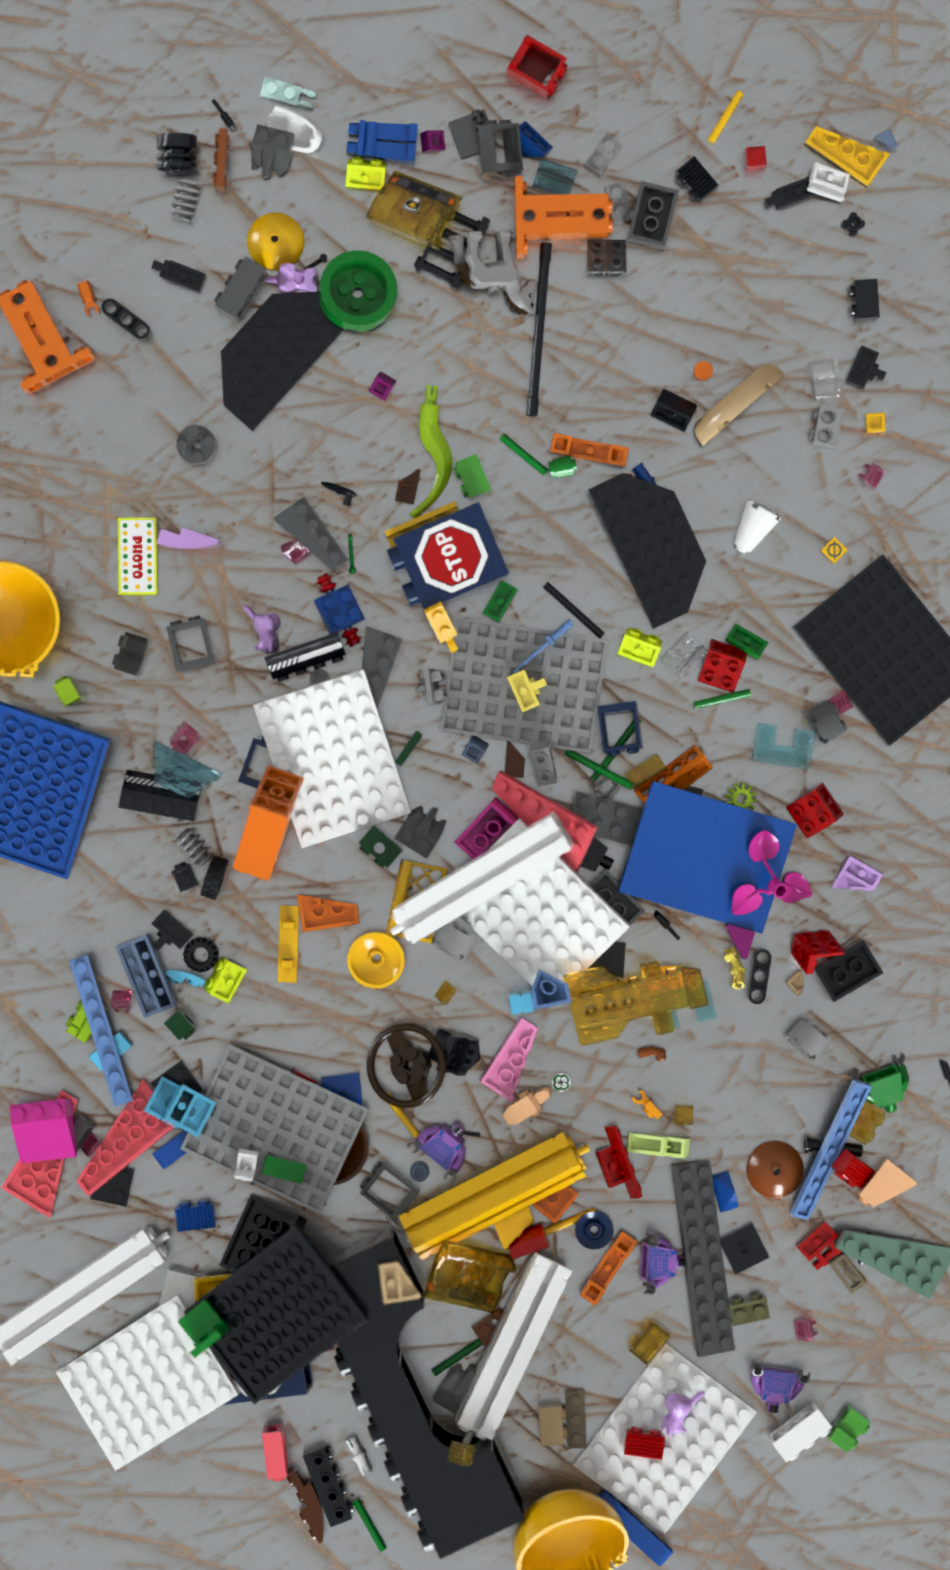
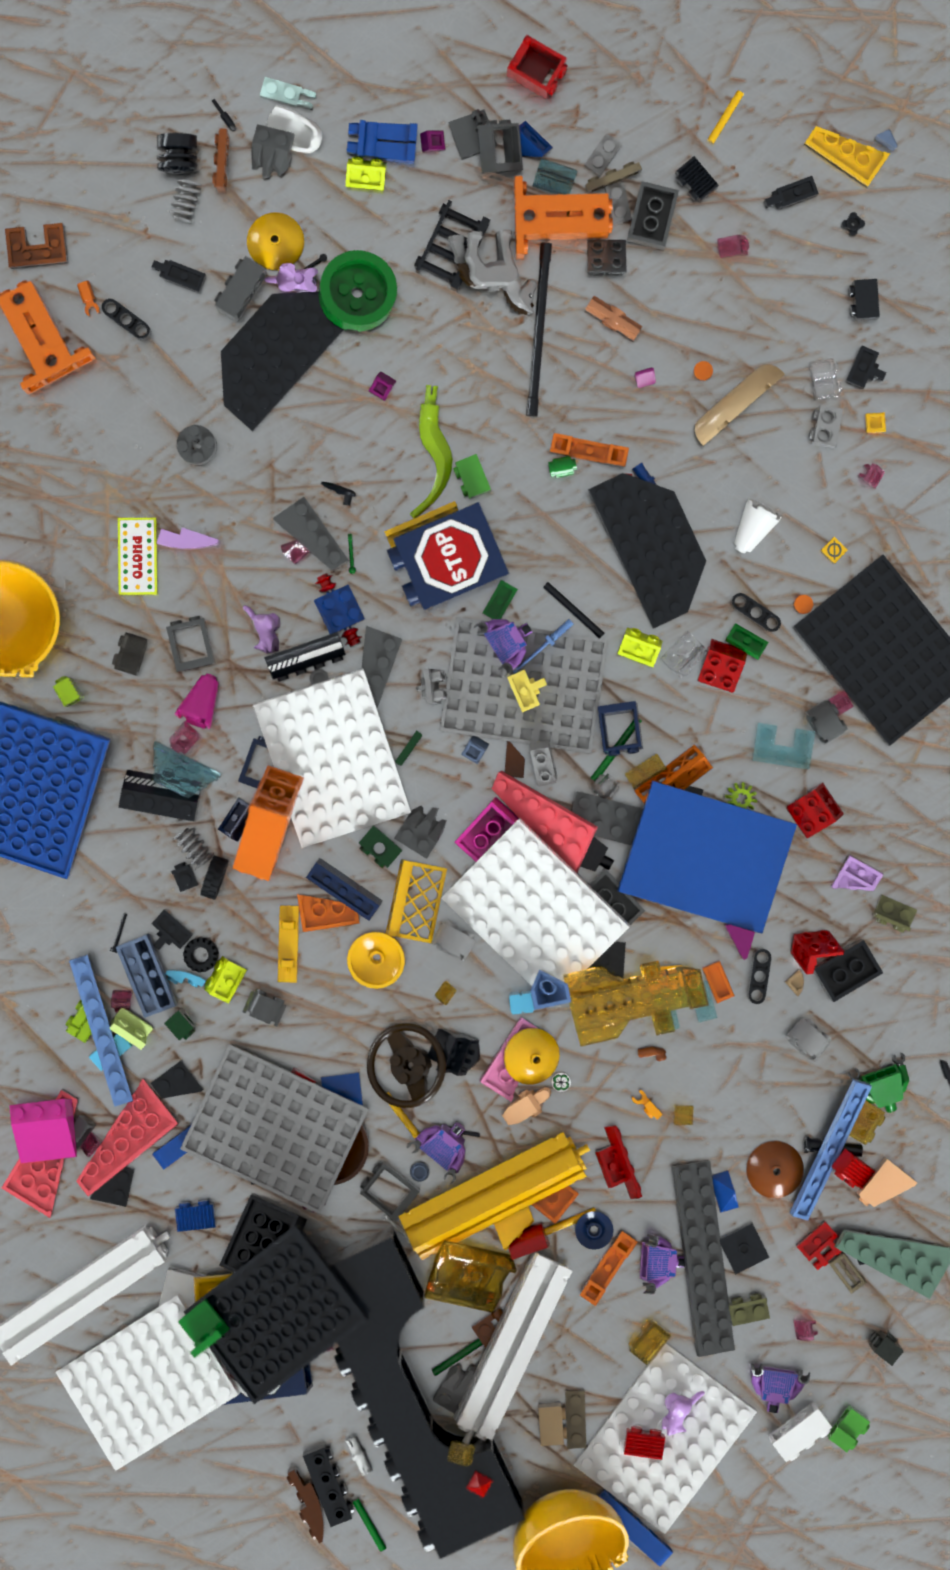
medium azure bracket [143,1076,216,1137] -> none
white bracket [234,1148,258,1181] -> none
green slope [261,1155,306,1184] -> none
coral window [262,1423,289,1481] -> none
clear yellow piece [366,170,463,250] -> none
tan wing [378,1261,421,1304] -> none
white brick [390,811,575,944] -> none
reddish brown tile [395,469,421,505] -> none
yellow plate [424,601,458,653] -> none
green bar [500,434,549,475] -> none
green bar [565,750,634,790] -> none
yellowish green slope [627,1132,690,1159] -> none
black panel [650,389,697,431] -> none
black piece [654,910,680,940] -> none
green bar [693,689,751,709] -> none
light yellow piece [723,947,746,989] -> none
dark pink plant [731,830,812,915] -> none
red brick [744,146,767,171] -> none
white plate [807,163,850,202] -> none
none -> dark orange plate [5,223,67,268]
none -> black piece [110,913,127,953]
none -> yellowish green bracket [110,1007,153,1050]
none -> dark pink cone [175,674,219,729]
none -> dark blue slope [218,797,250,841]
none -> dark grey brick [242,989,286,1027]
none -> dark blue panel [306,858,383,921]
none -> red slope [466,1471,493,1498]
none -> torso [474,619,532,677]
none -> yellow dish [504,1028,560,1085]
none -> dark tan plate [585,161,642,194]
none -> nougat piece [585,296,643,341]
none -> slope [634,367,656,388]
none -> orange tile [702,961,735,1003]
none -> clear pink bracket [717,235,749,258]
none -> black beam [730,593,781,632]
none -> orange tile [794,595,813,614]
none -> pearl dark grey brick [869,1330,904,1366]
none -> olive bracket [872,894,917,933]

